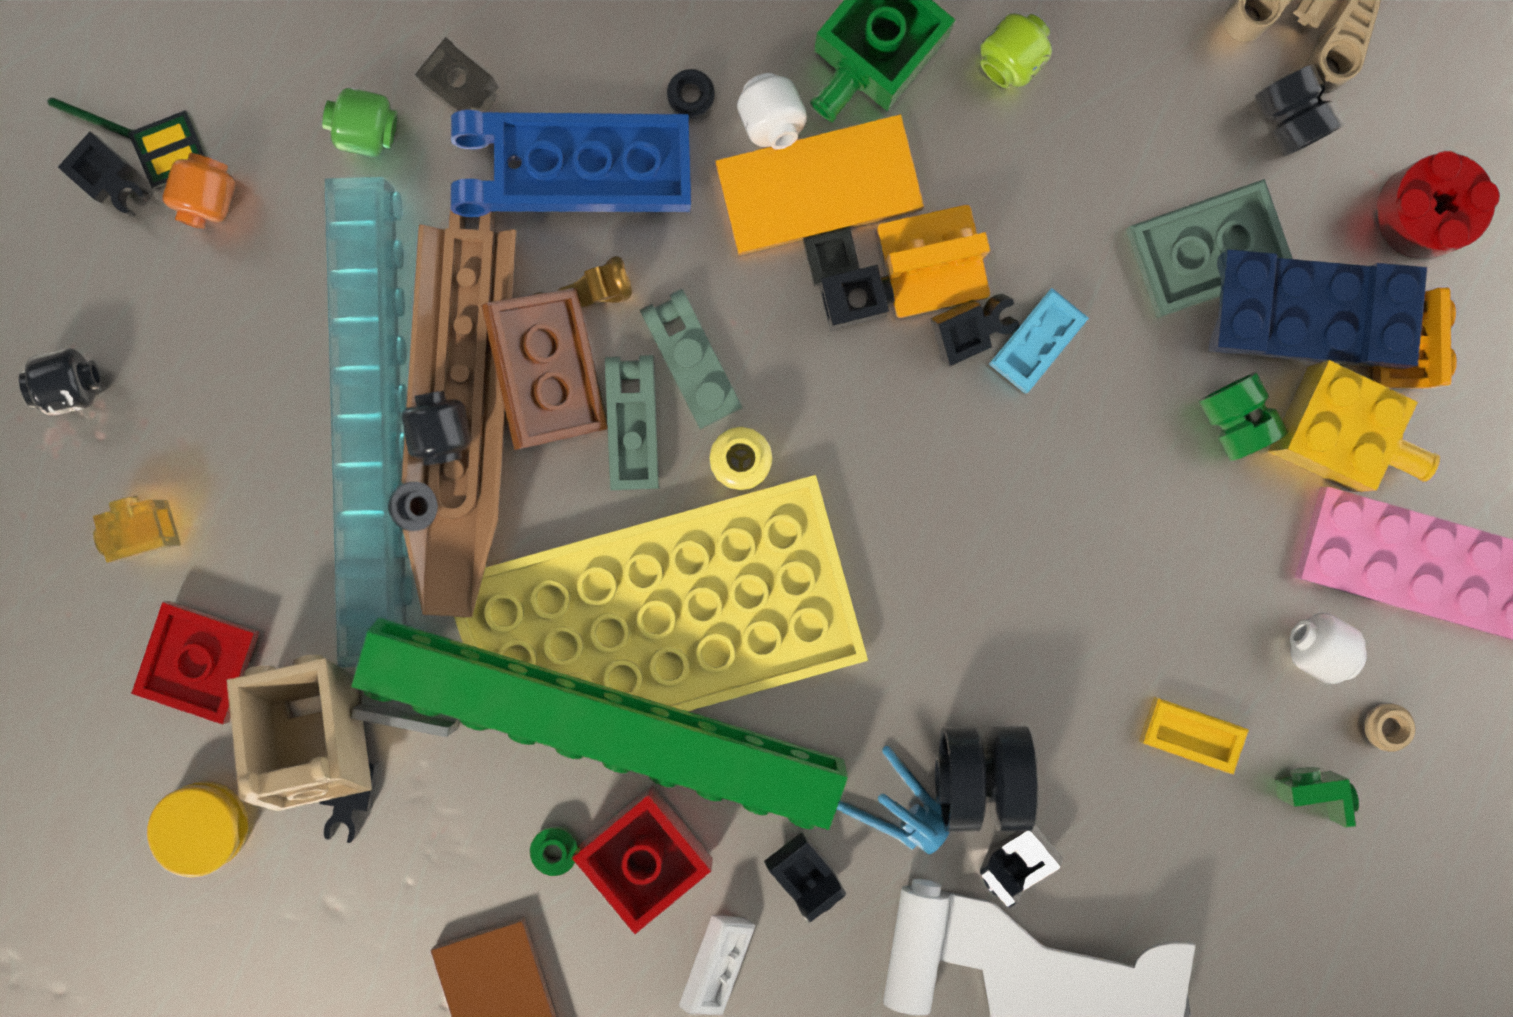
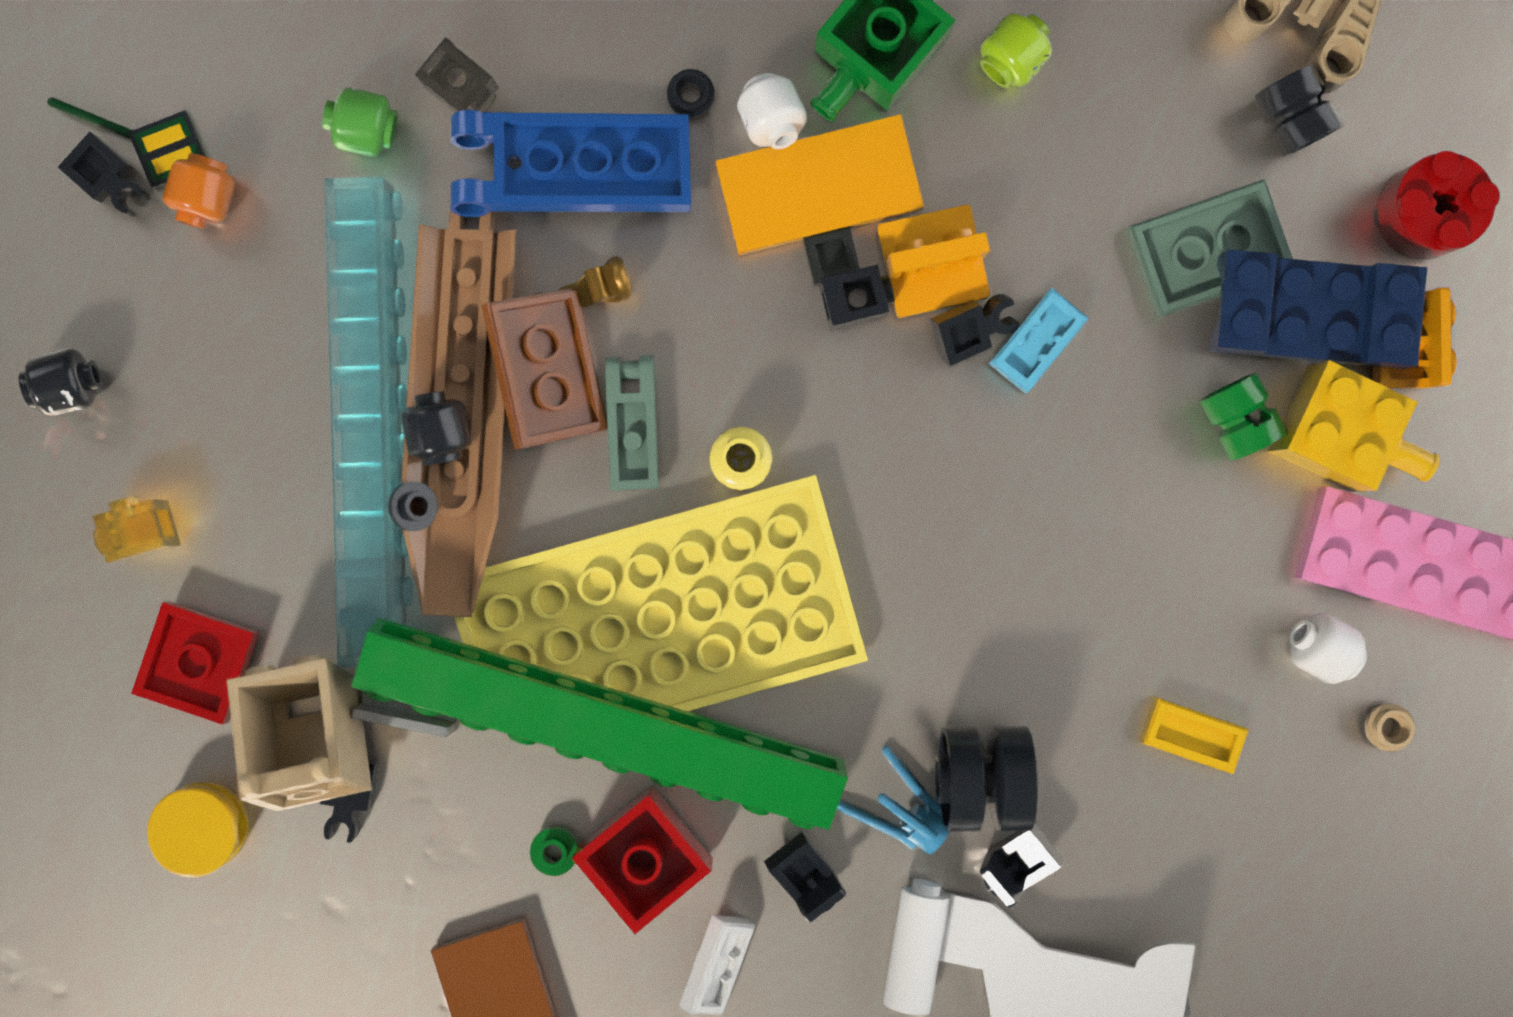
sand green plate [640,289,743,430] -> none
green bracket [1275,767,1359,828] -> none

